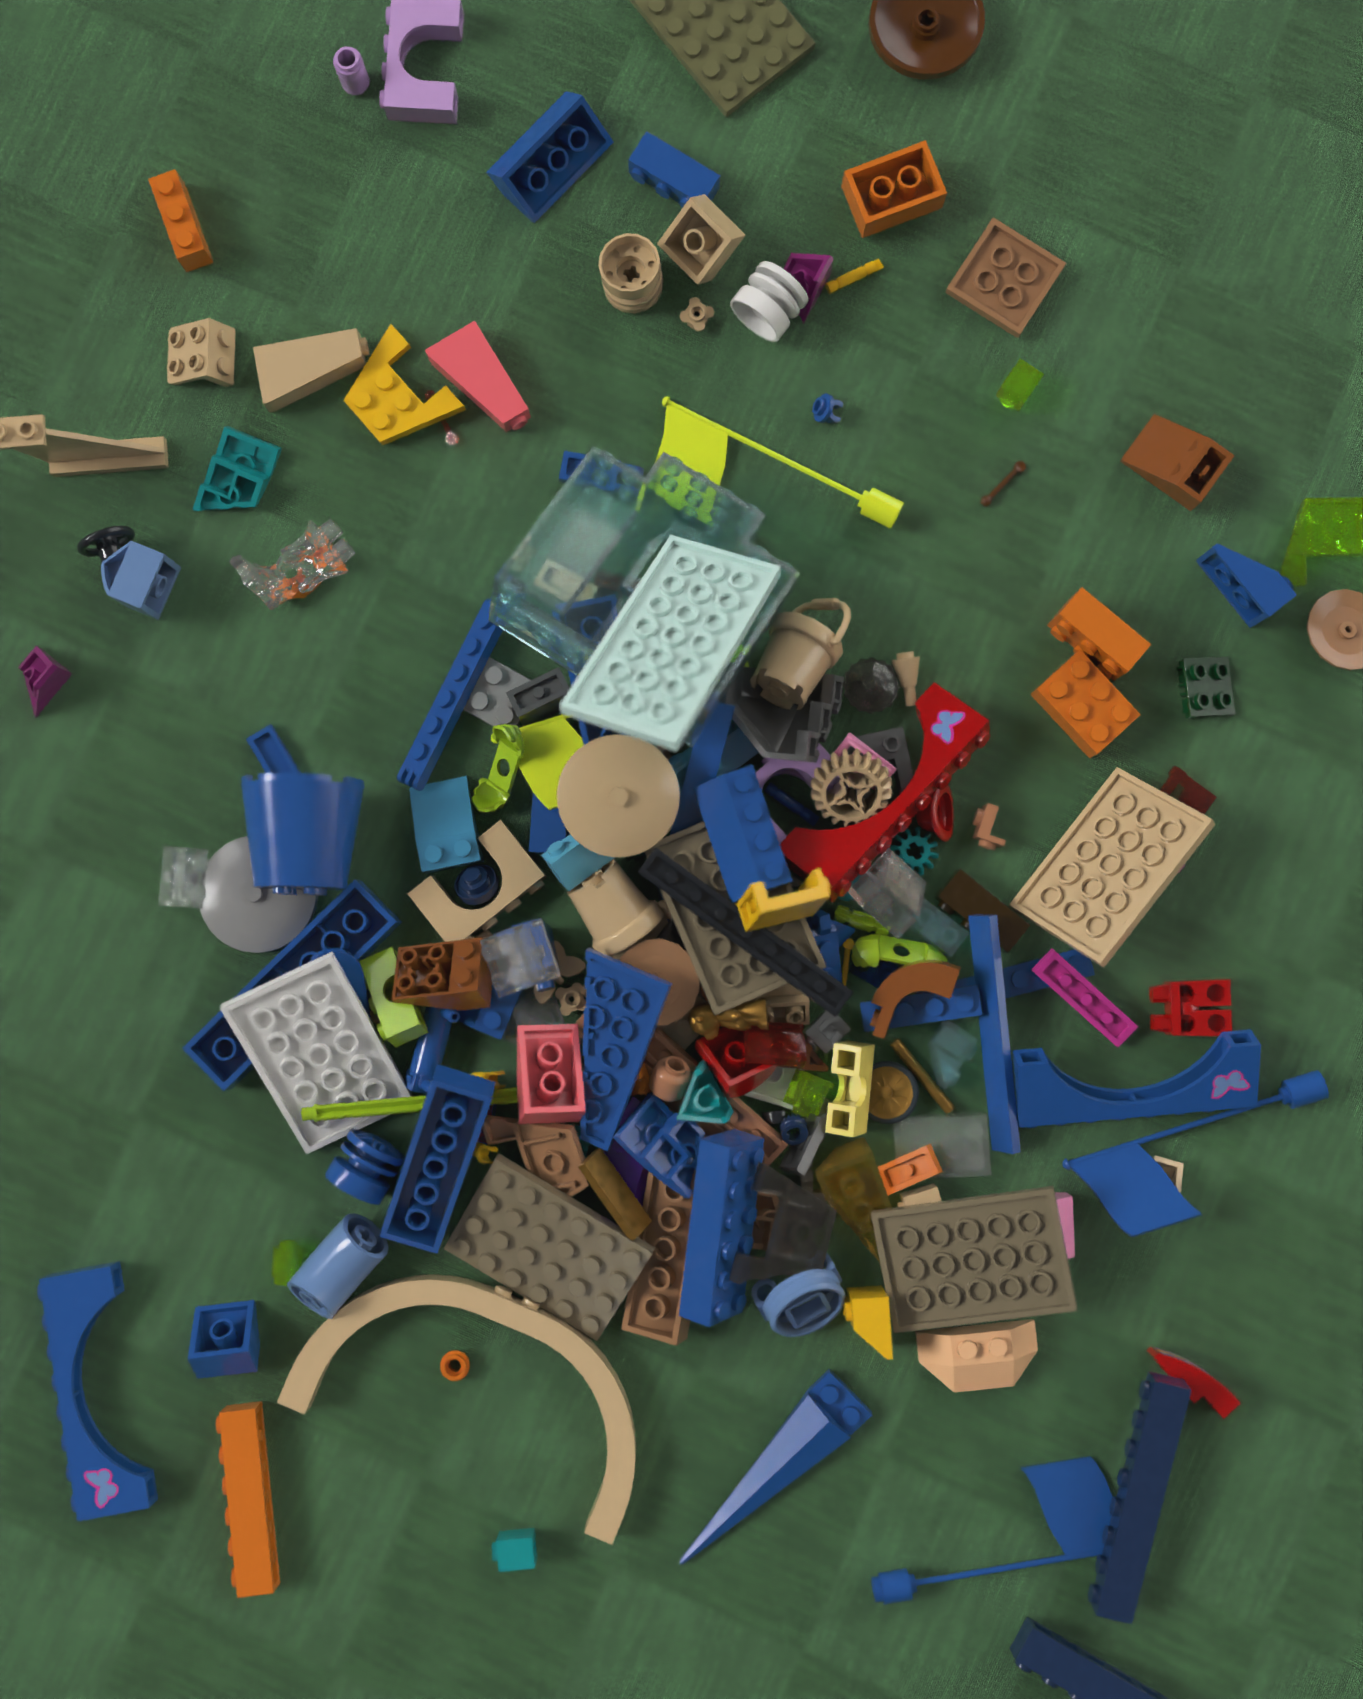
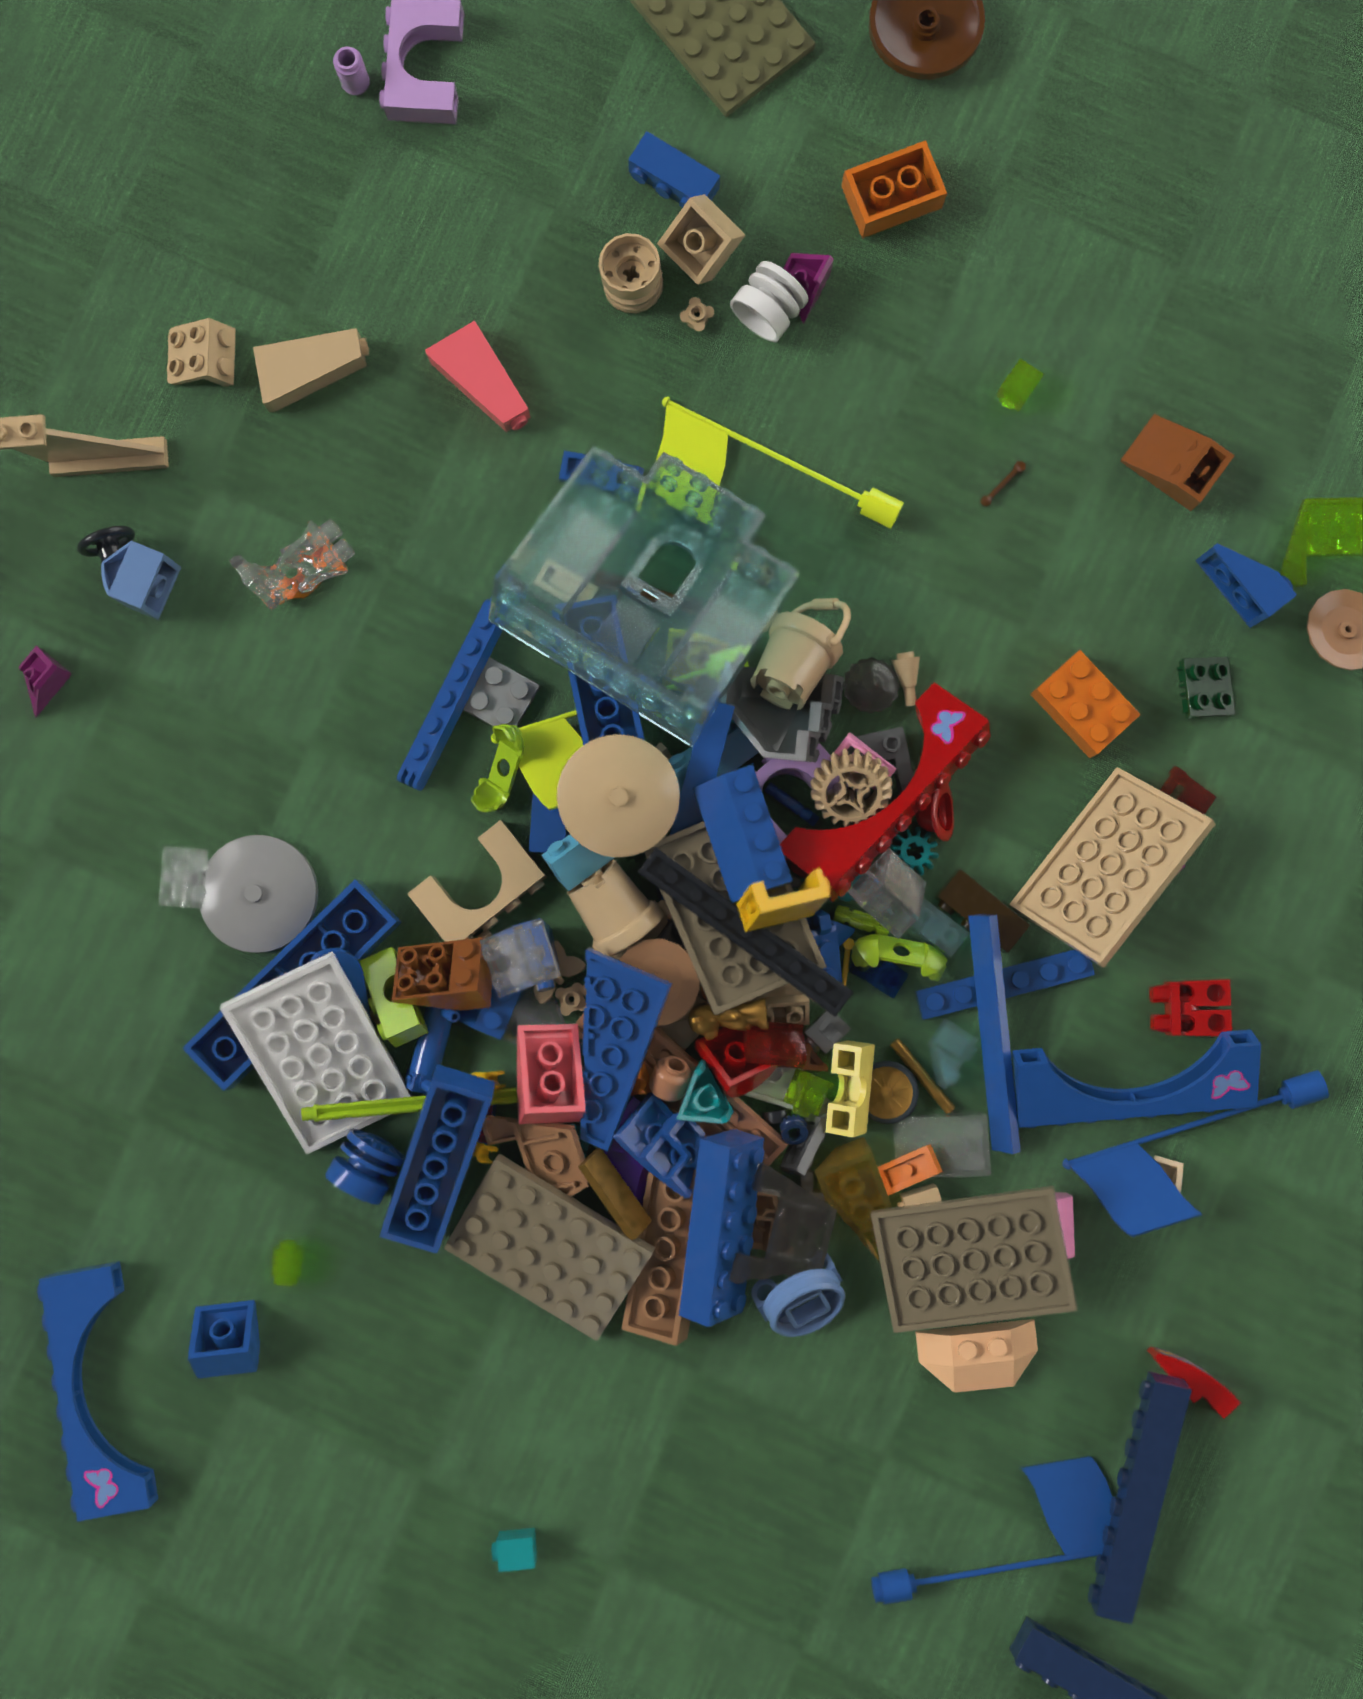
orange brick [148,169,214,272] -> none
teal slope [192,426,282,511] -> none
orange brick [216,1401,280,1598] -> none
blue cone [241,773,364,896] -> none
blue tile [246,724,301,773] -> none
tan arch [277,1274,636,1545] -> none
medium blue brick [287,1213,389,1319] -> none
yellow wing [343,324,466,446] -> none
dark azure slope [409,776,484,874] -> none
clear red hinge [425,390,459,445] -> none
orange plate [440,1350,470,1381] -> none
dark blue plate [454,864,499,905] -> none
blue slope [486,91,614,223] -> none
dark grey panel [506,667,570,726] -> none
light aqua plate [560,535,781,751] -> none
blue plate [680,1368,872,1565] -> none
blue plate [812,393,843,424] -> none
yellow wheel [825,258,884,294] -> none
yellow slope [842,1285,893,1359] -> none
blue plate [860,984,984,1032] -> none
dark orange arch [870,960,961,1039] -> none
medium nougat plate [945,217,1066,338] -> none
nougat bracket [972,803,1006,851] -> none
dark pink plate [1031,948,1138,1048] -> none
orange brick [1047,587,1151,681] -> none

